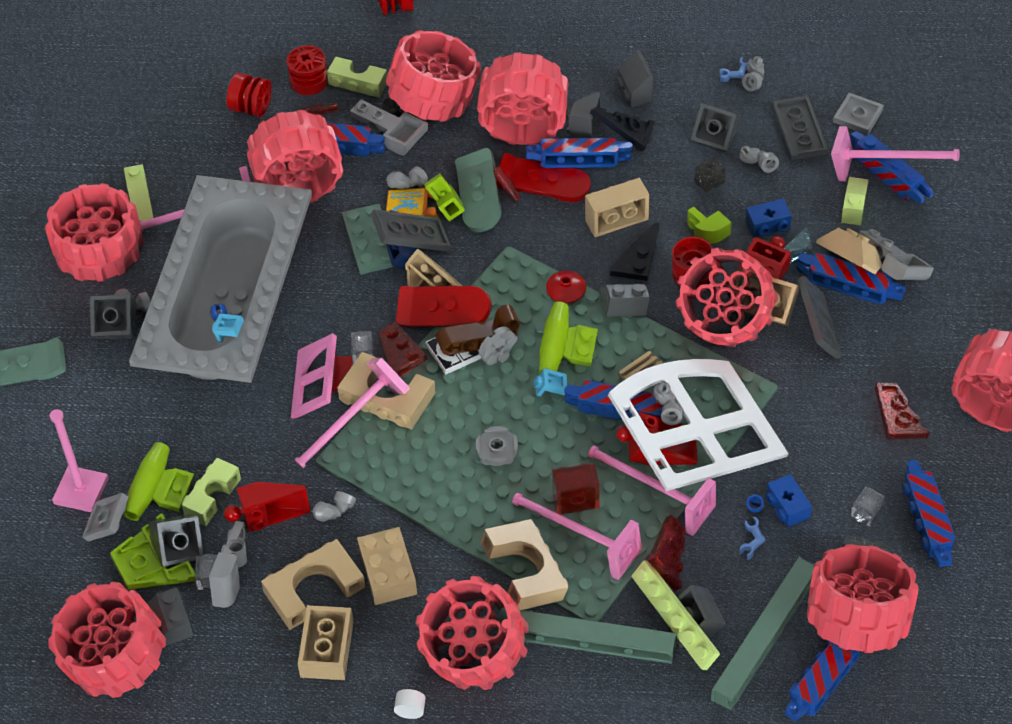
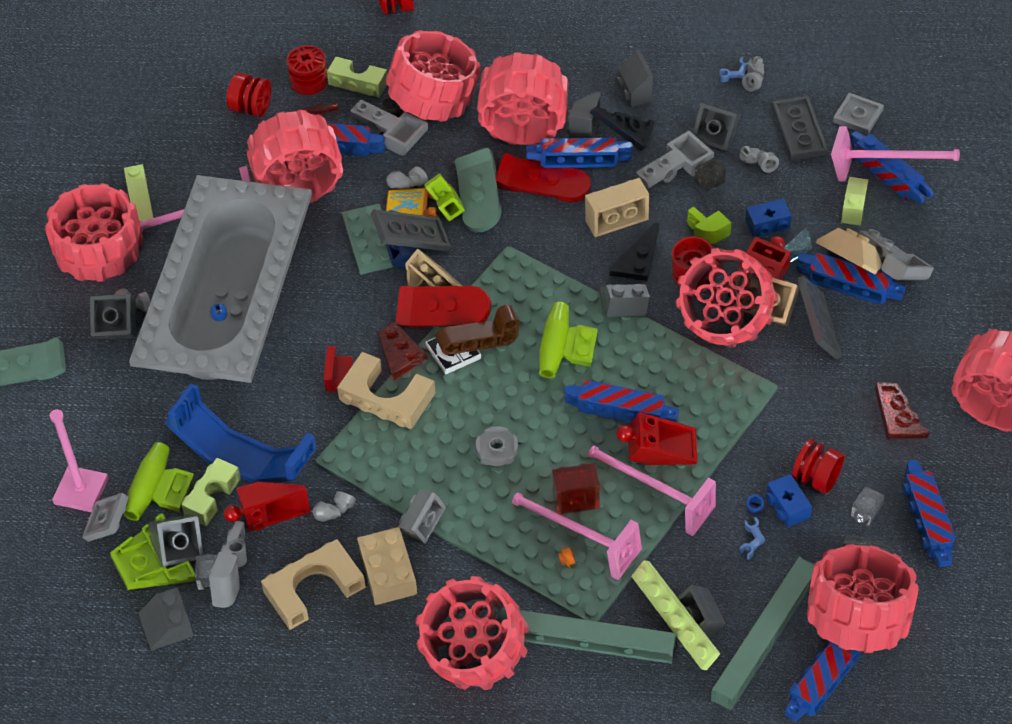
coral wheel [48,582,166,698] -> none
medium azure bracket [212,314,244,342] -> none
bright pink window [291,333,337,419] -> none
bright pink tile [294,358,410,469] -> none
tan brick [298,605,354,680] -> none
clear brick [351,331,373,364] -> none
white piece [394,689,426,719] -> none
light grey plate [479,327,518,365] -> none
tan arch [480,519,568,610] -> none
clear red bar [493,167,521,202] -> none
medium azure bracket [534,369,567,397] -> none
red dish [546,271,586,303] -> none
white window [608,359,789,491] -> none
tan tile [618,350,663,381] -> none
clear red wing [648,515,685,591] -> none
light grey arm [653,382,683,425] -> none
none -> blue panel [164,383,316,483]
none -> light grey slope [398,490,446,544]
none -> orange plate [558,547,576,568]
none -> light grey plate [636,131,714,188]
none -> red wheel [792,439,845,495]

